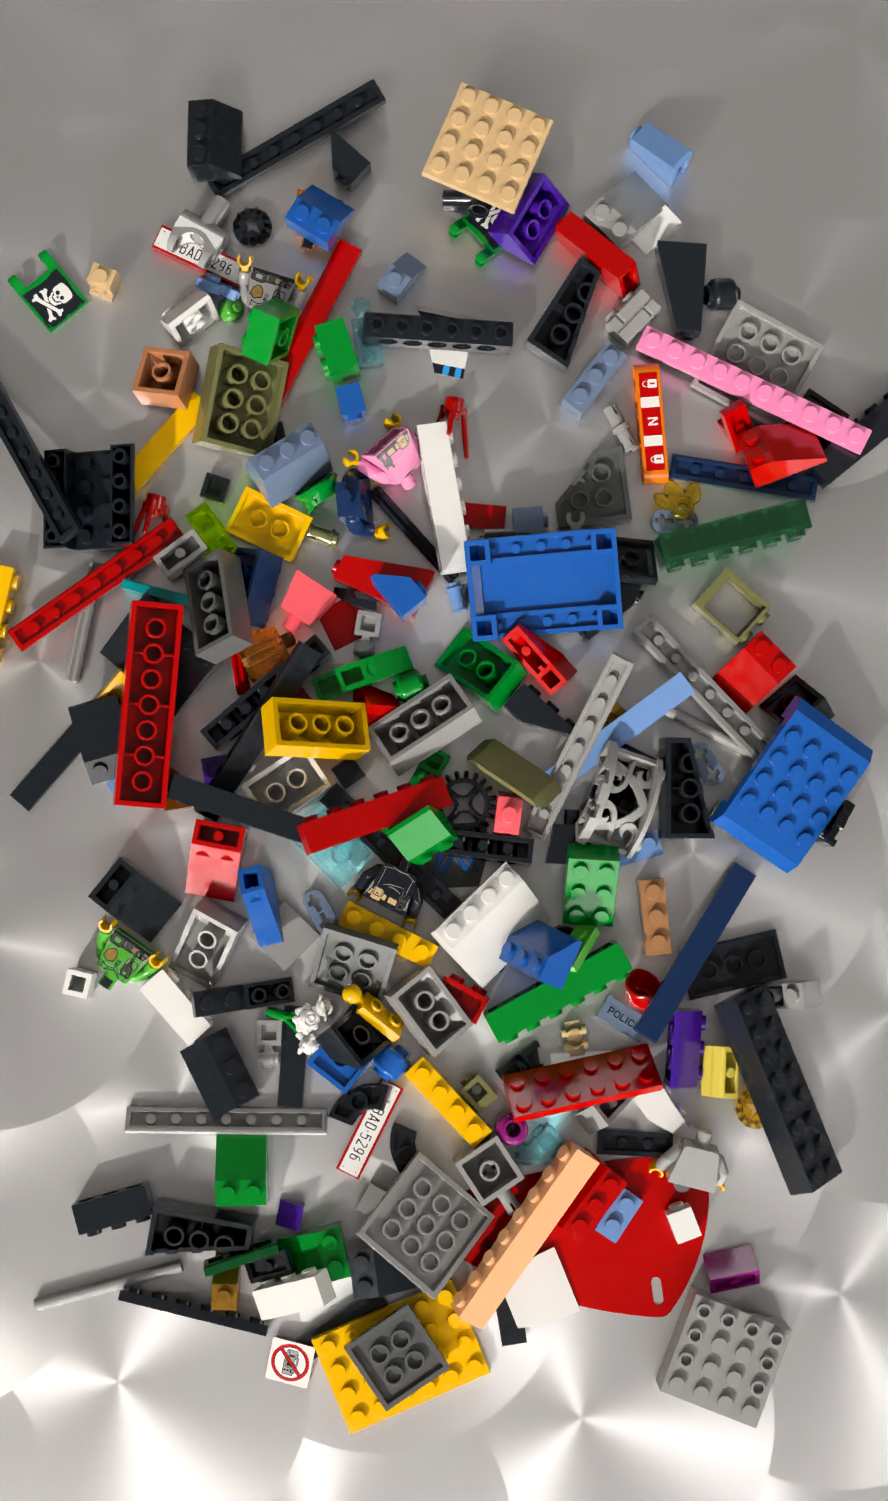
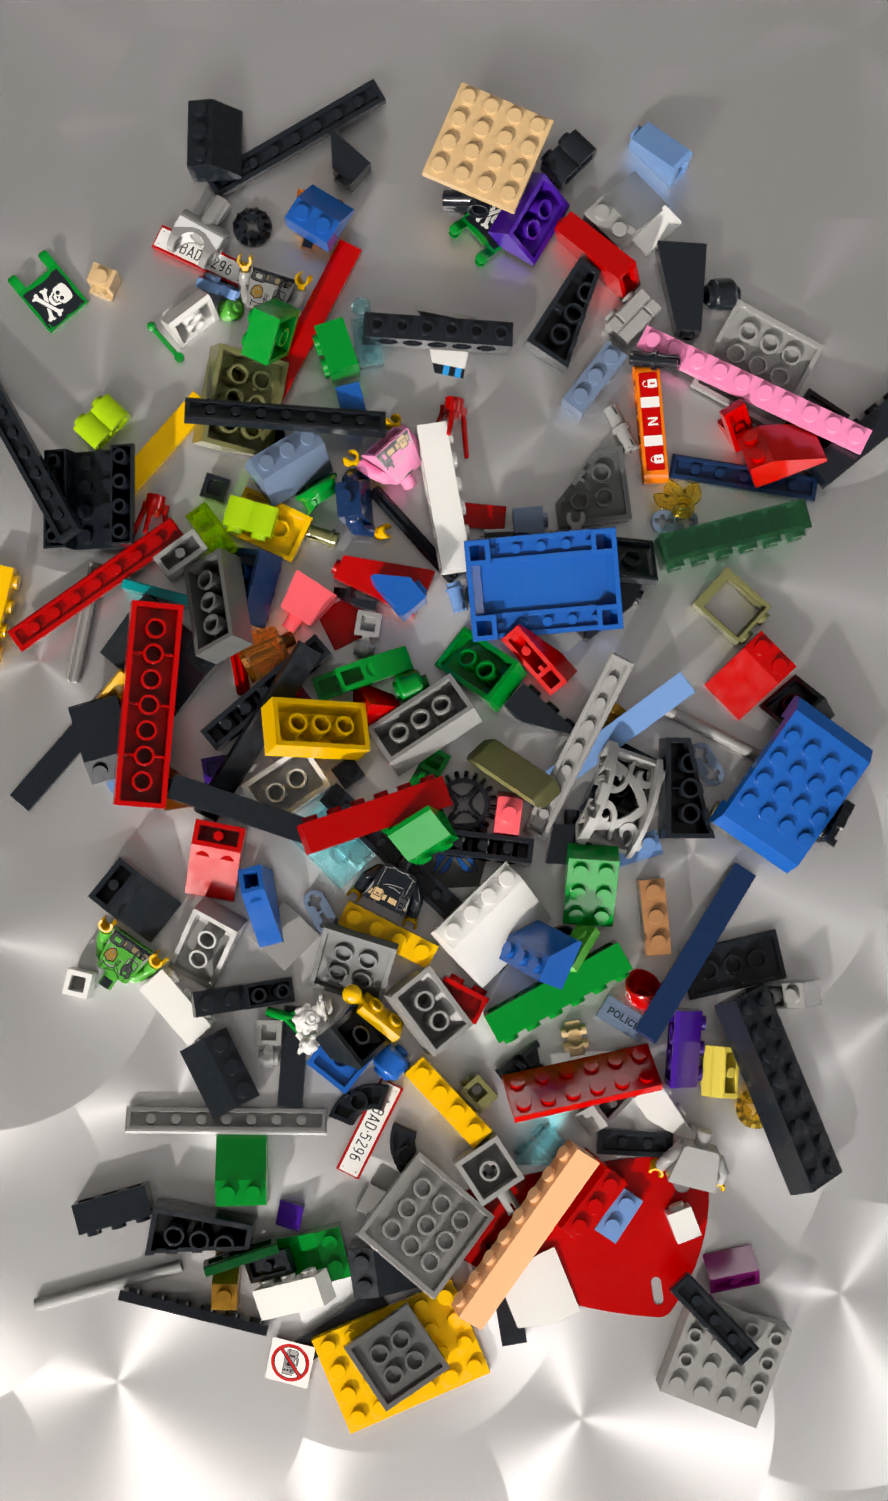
nougat slope [132,346,200,410] -> none
sand blue slope [377,252,427,306] -> none
magenta head [494,1112,529,1146] -> none
light grey plate [631,614,770,762] -> none
none -> lime brick [73,393,131,451]
none -> green hinge [147,321,184,363]
none -> black tile [184,397,386,438]
none -> lime brick [222,495,280,542]
none -> black brick [540,129,597,190]
none -> black pin [629,350,681,371]
none -> black tile [669,1271,760,1366]

